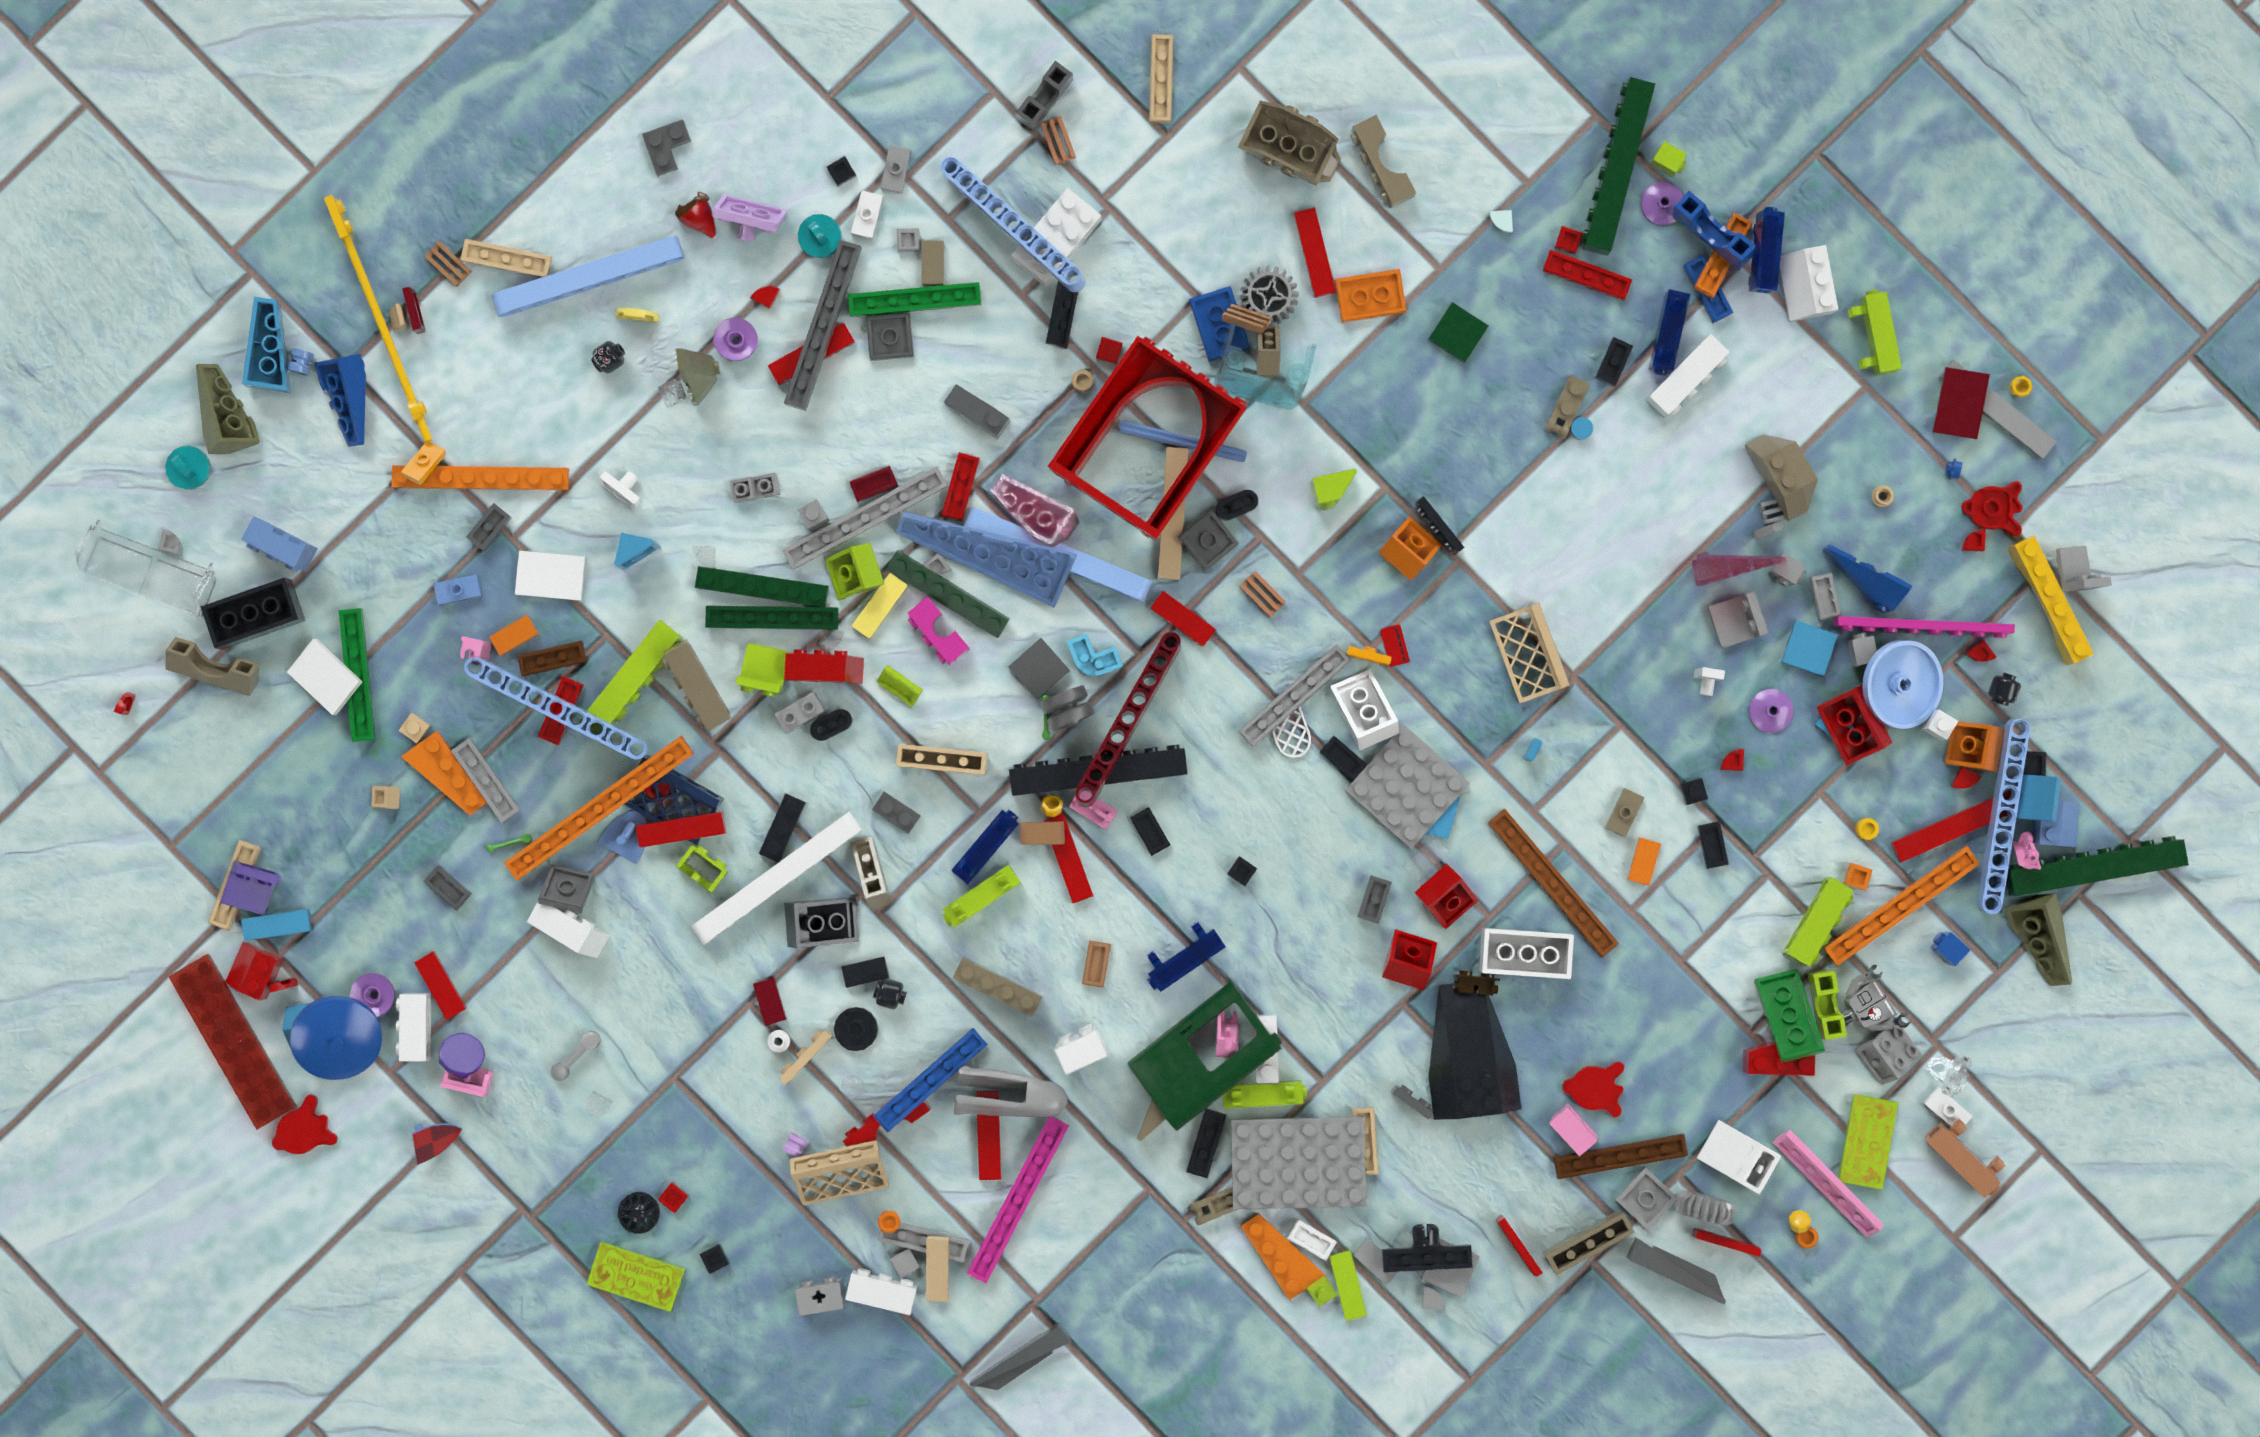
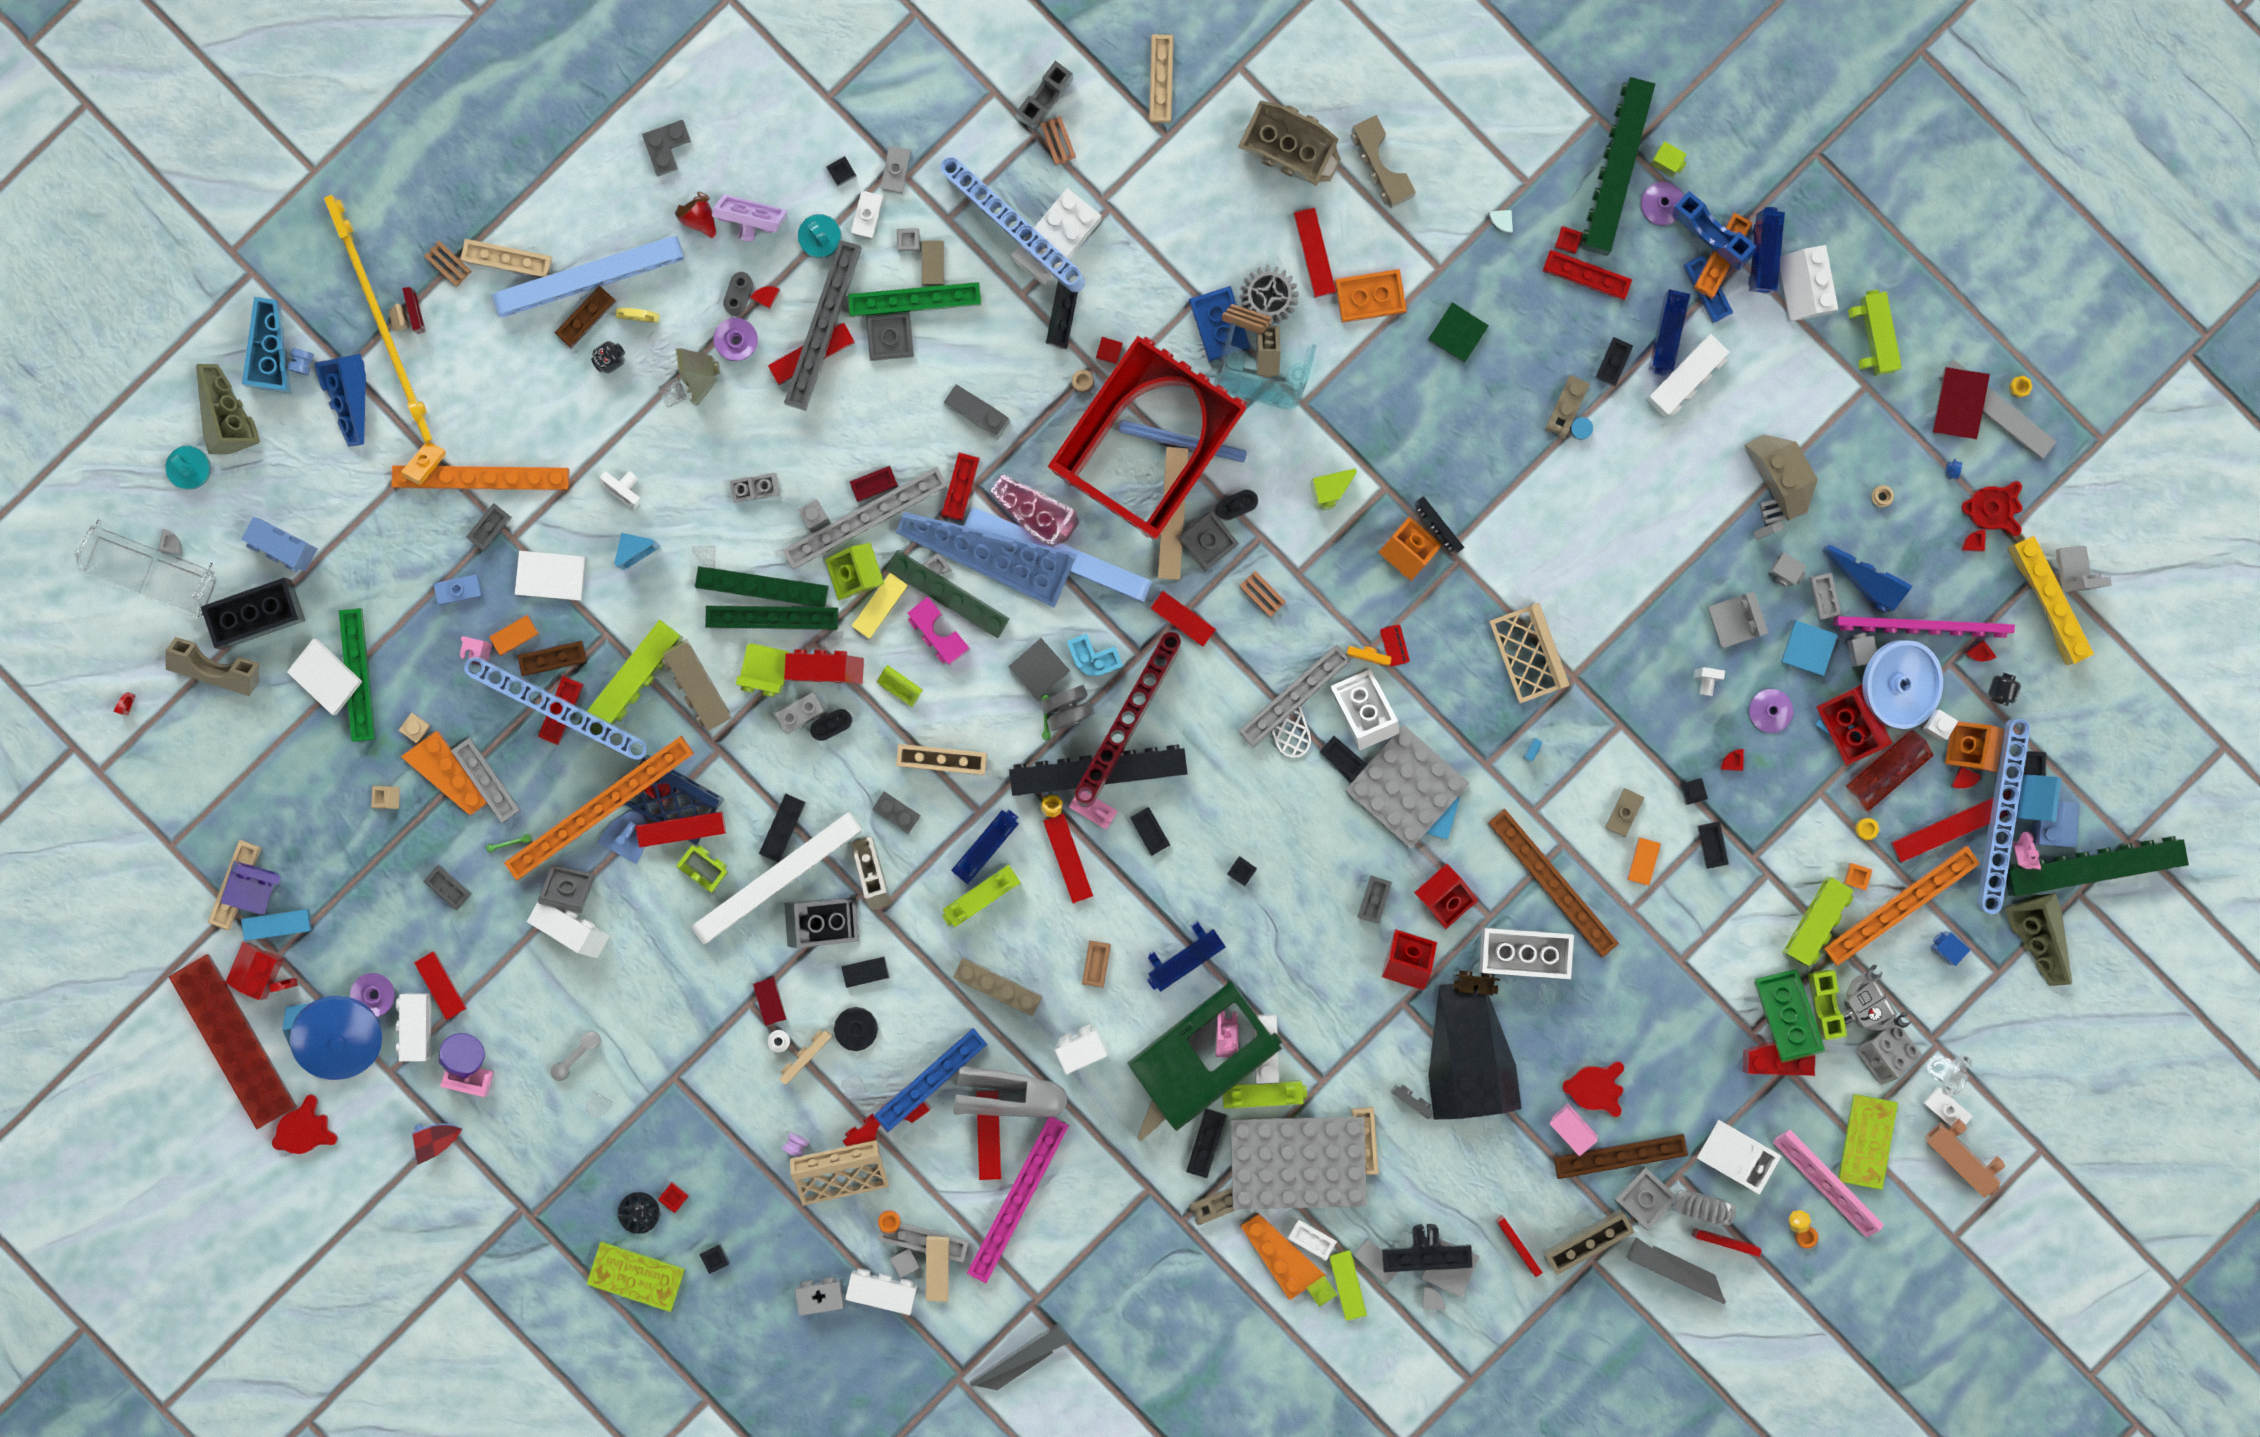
black head [873,978,907,1009] -> none
medium nougat tile [1020,822,1065,845] -> none
clear pink wedge [1692,552,1787,586] -> none
none -> reddish brown tile [554,285,617,349]
none -> dark grey plate [723,272,753,316]
none -> clear red fence [1846,730,1934,812]

